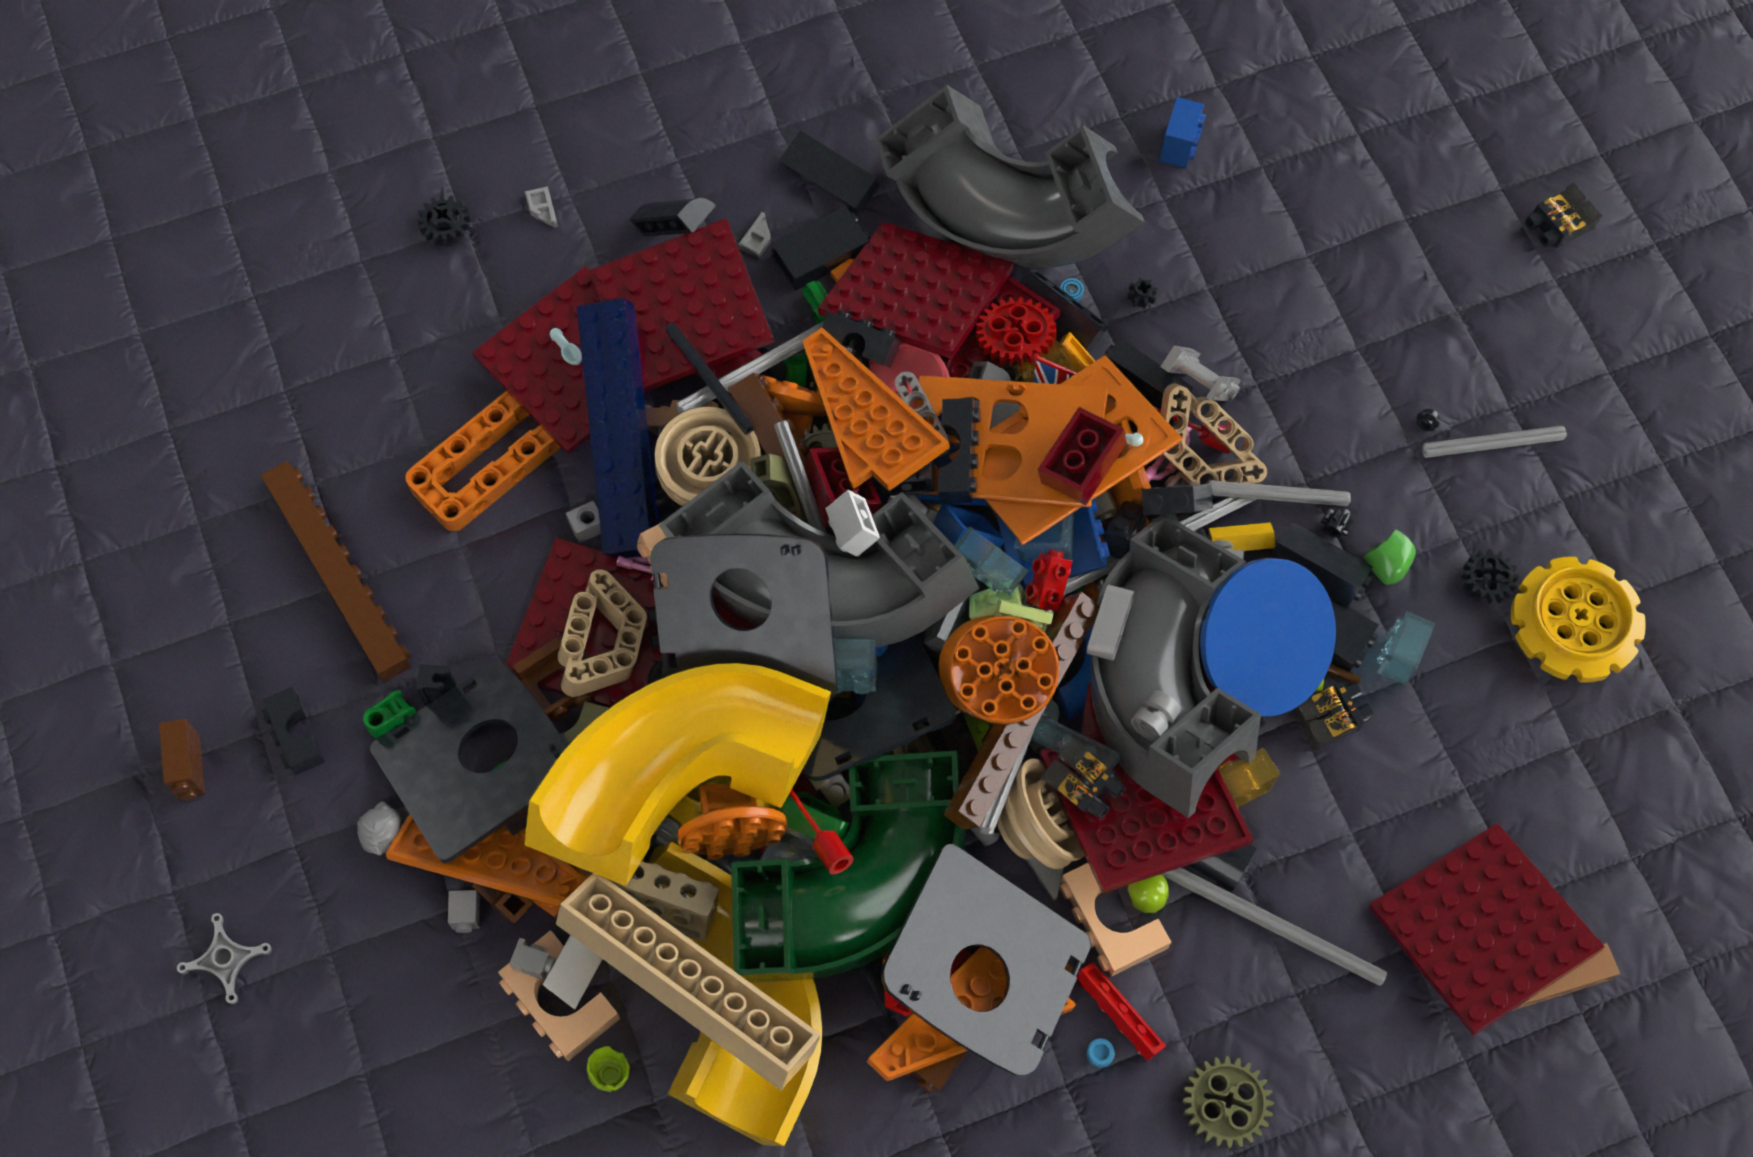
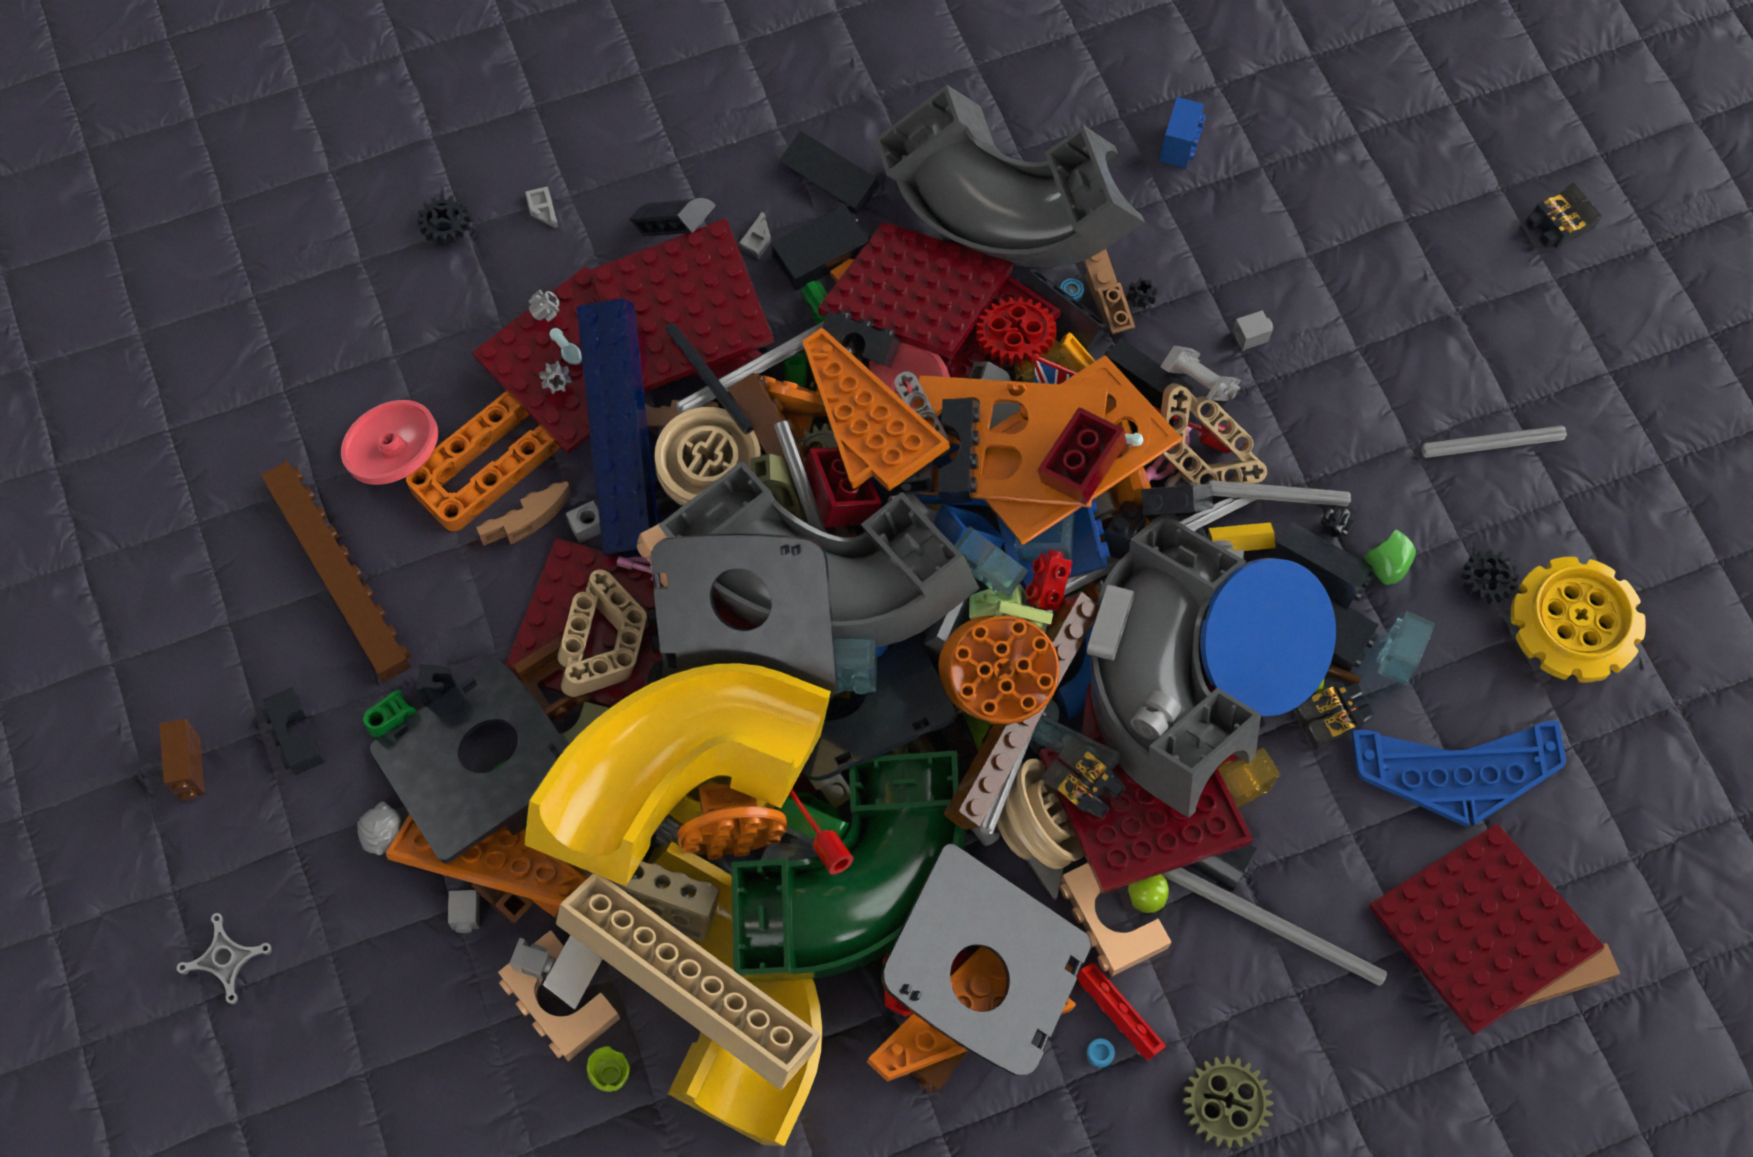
white brick [825,490,880,556] -> none
black plate [1416,409,1440,431] -> none
none -> coral dish [341,400,438,485]
none -> medium nougat slope [476,481,571,546]
none -> light grey gear [529,290,560,322]
none -> light grey gear [539,361,571,394]
none -> medium nougat slope [1083,249,1135,335]
none -> light grey brick [1232,310,1273,351]
none -> blue wing [1351,721,1566,827]

